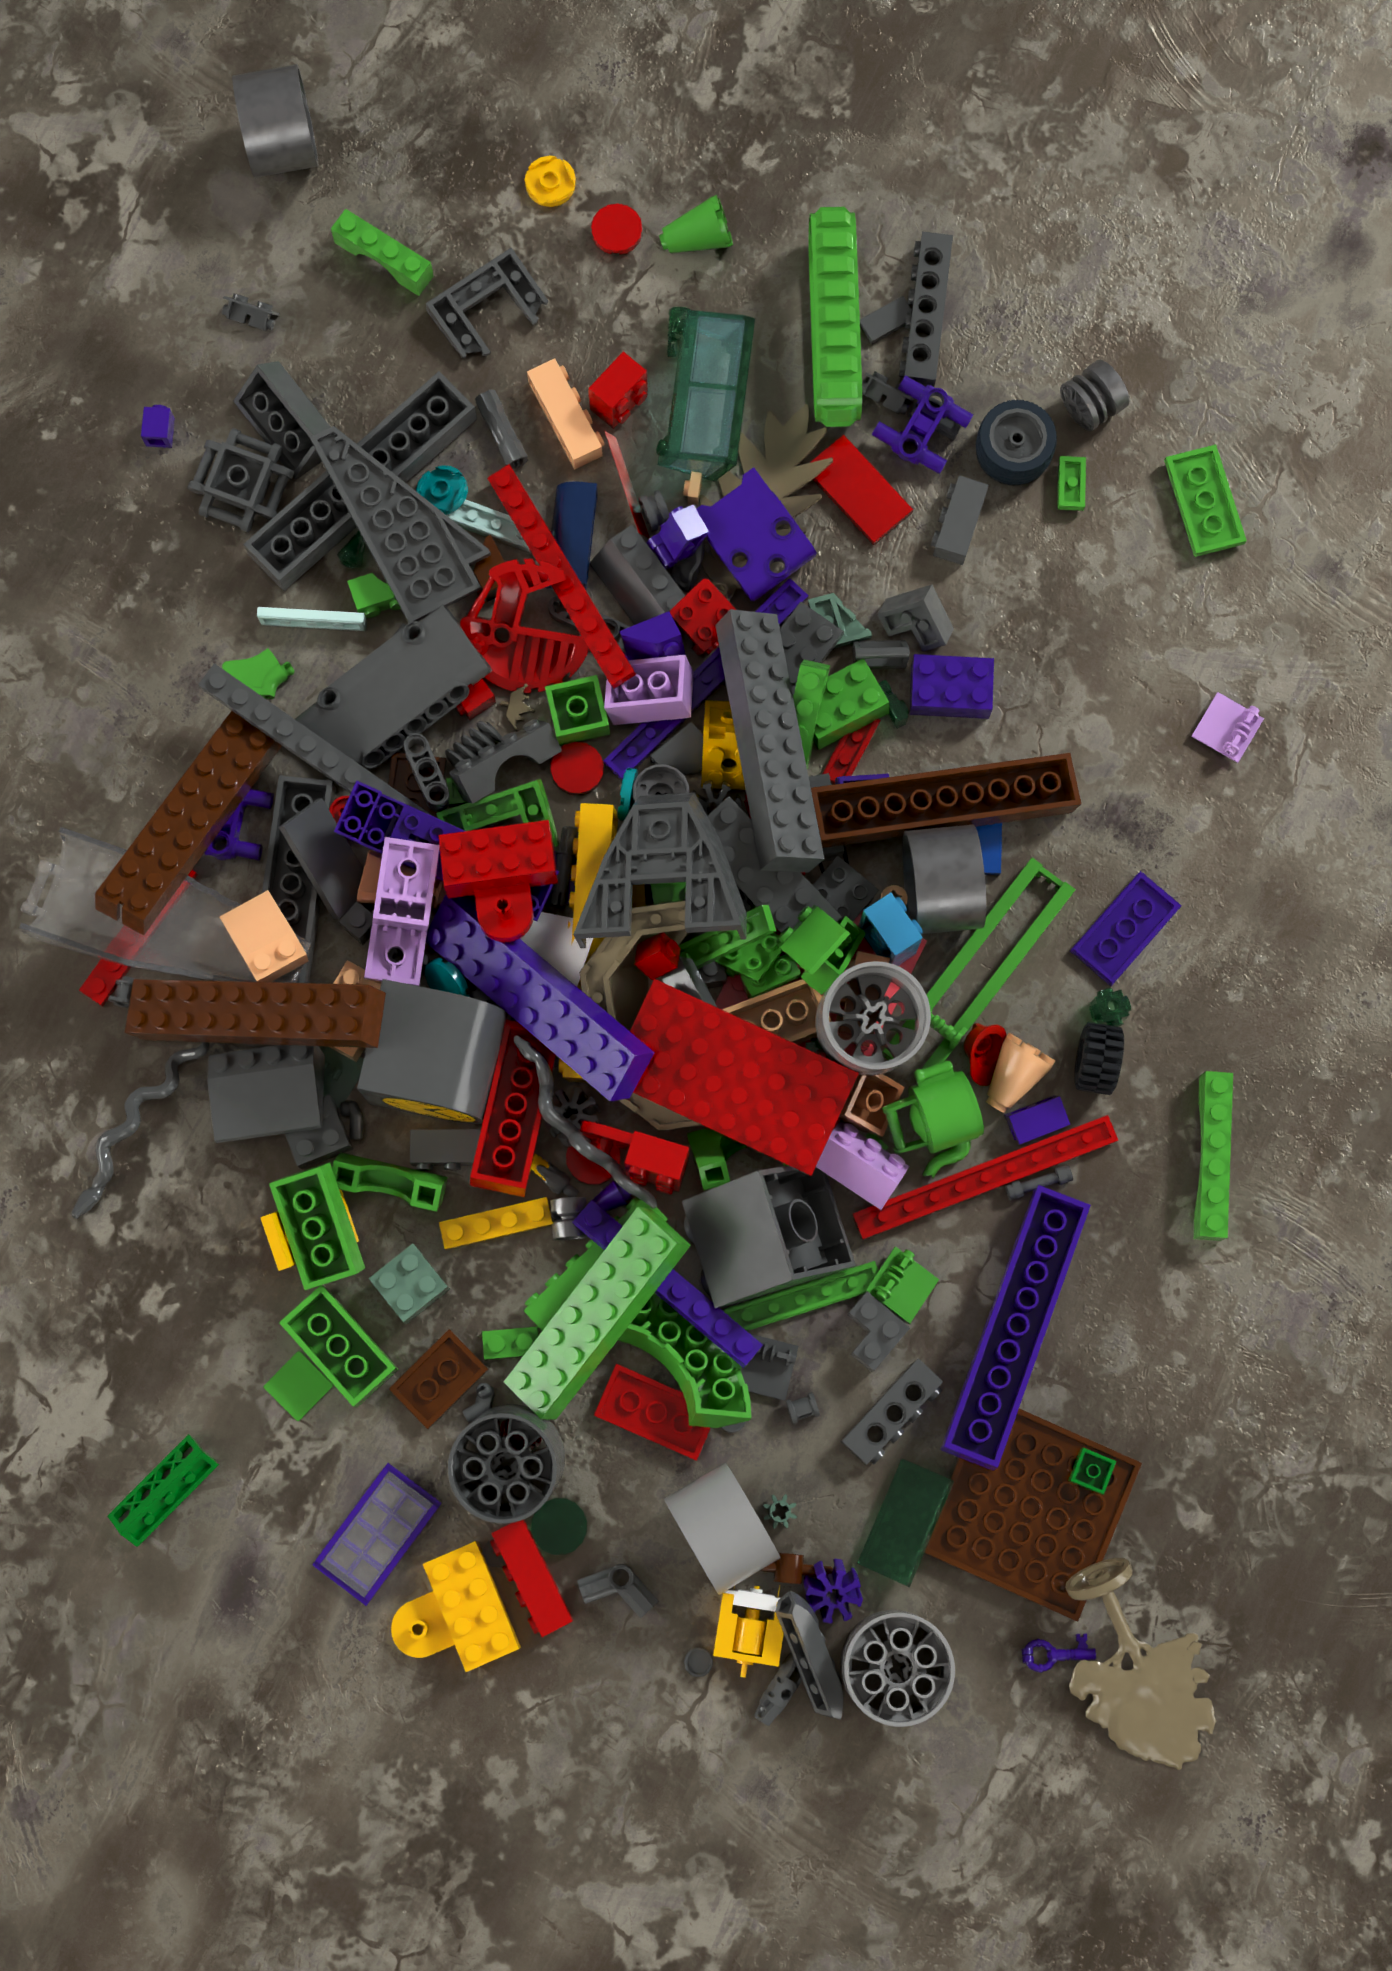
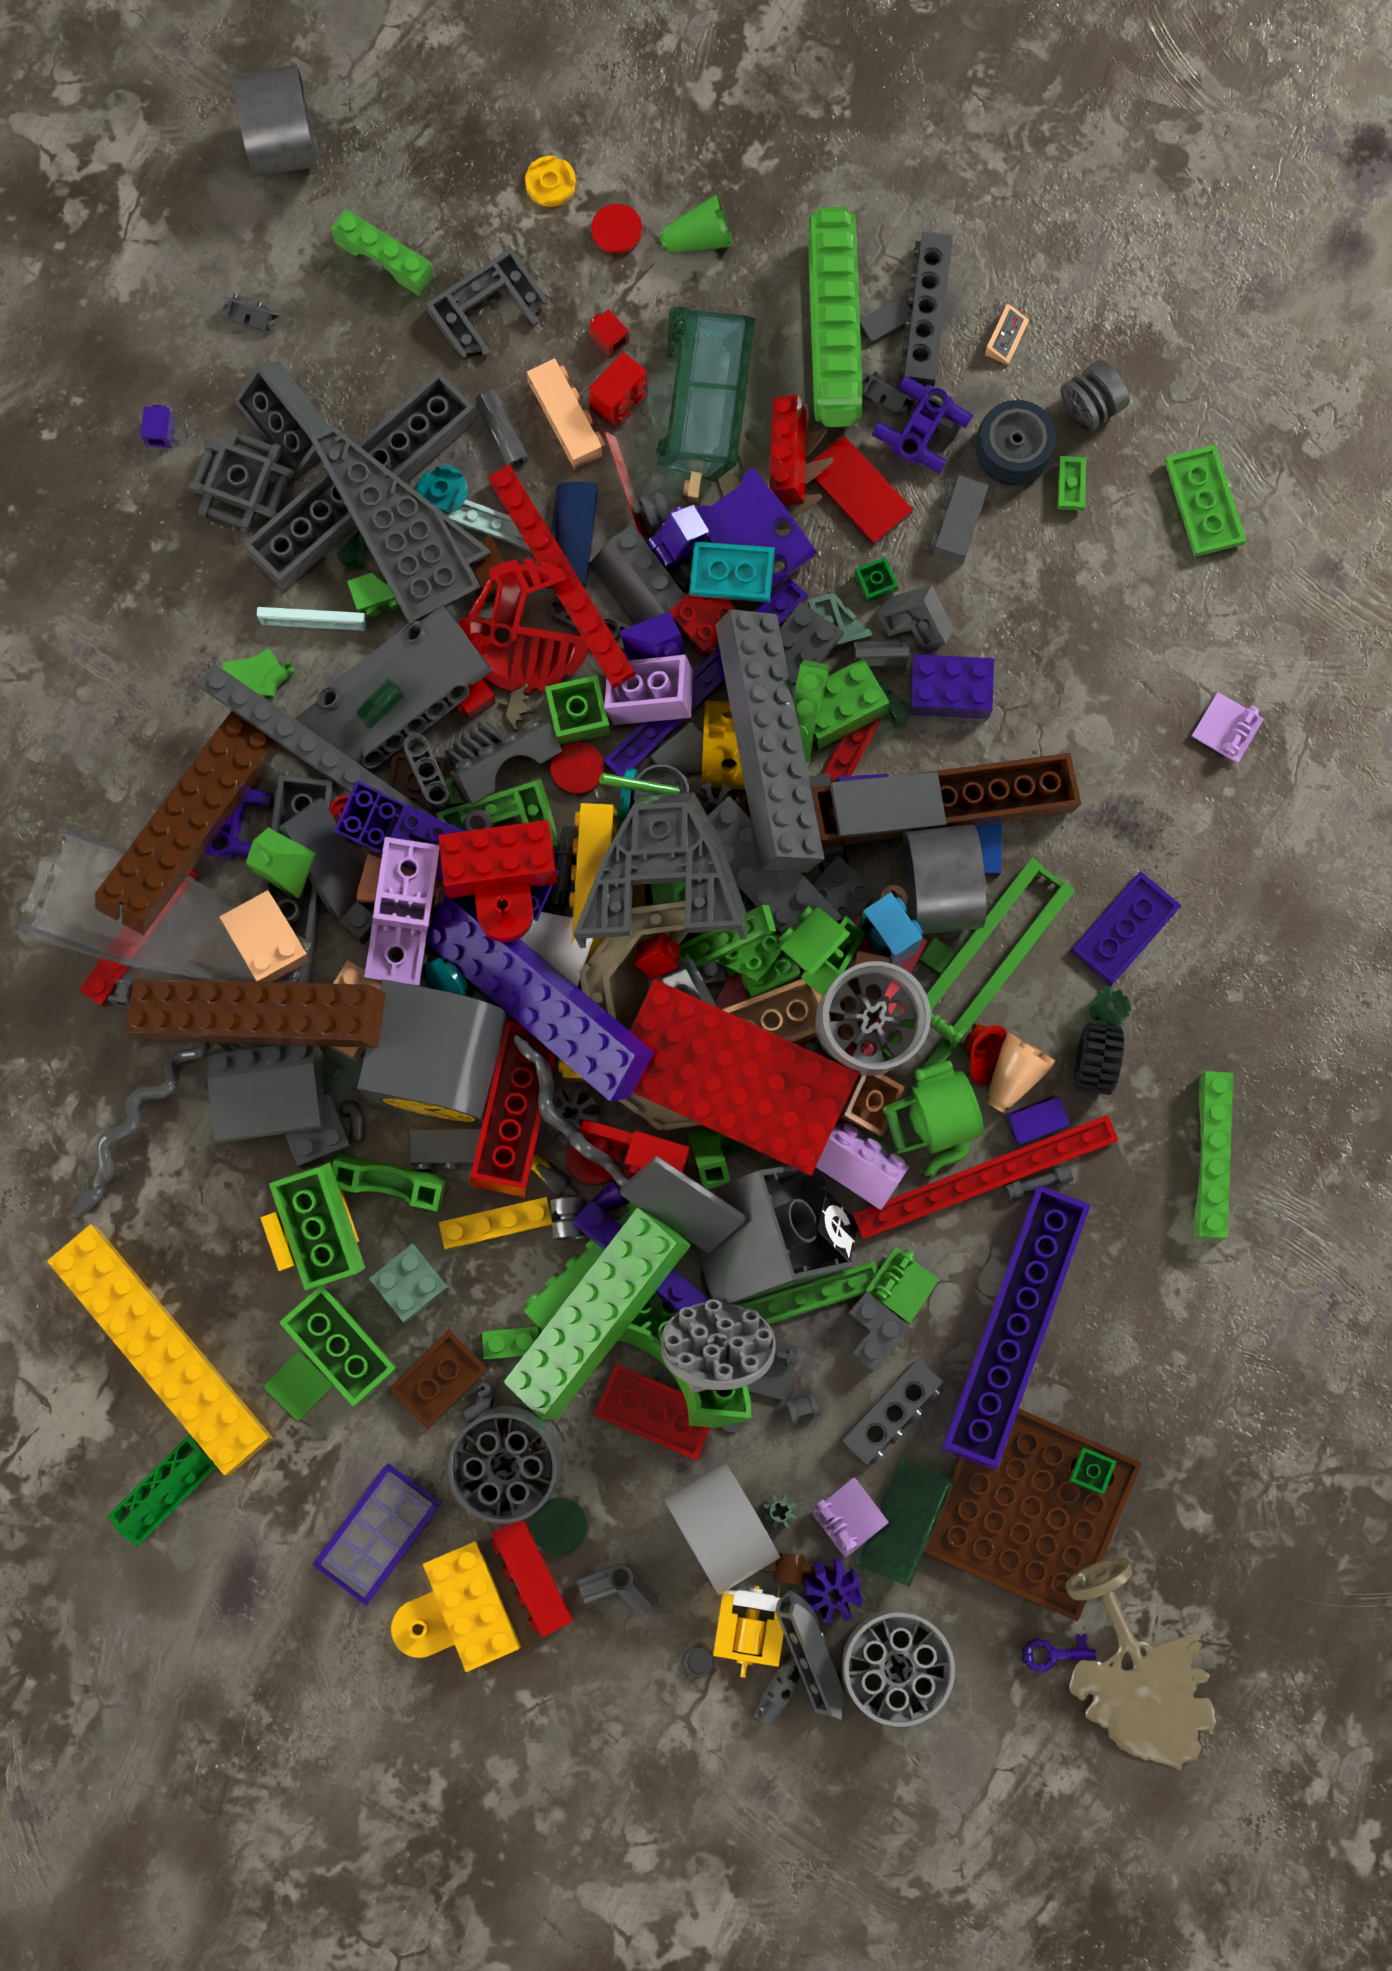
none -> yellow brick [47,1224,273,1476]
none -> bright green slope [246,827,316,898]
none -> clear green hinge [356,678,405,728]
none -> dark grey tile [464,810,493,831]
none -> red brick [589,309,629,358]
none -> bright green bar [599,773,679,795]
none -> dark grey tile [620,1156,745,1253]
none -> light grey bracket [661,1299,776,1393]
none -> teal tile [689,541,775,602]
none -> red brick [770,394,807,506]
none -> lavender hinge [811,1477,889,1558]
none -> sticker [818,1191,857,1262]
none -> dark grey tile [830,772,947,838]
none -> green piece [854,557,898,603]
none -> bright green tile [919,937,957,975]
none -> slope [985,304,1029,365]

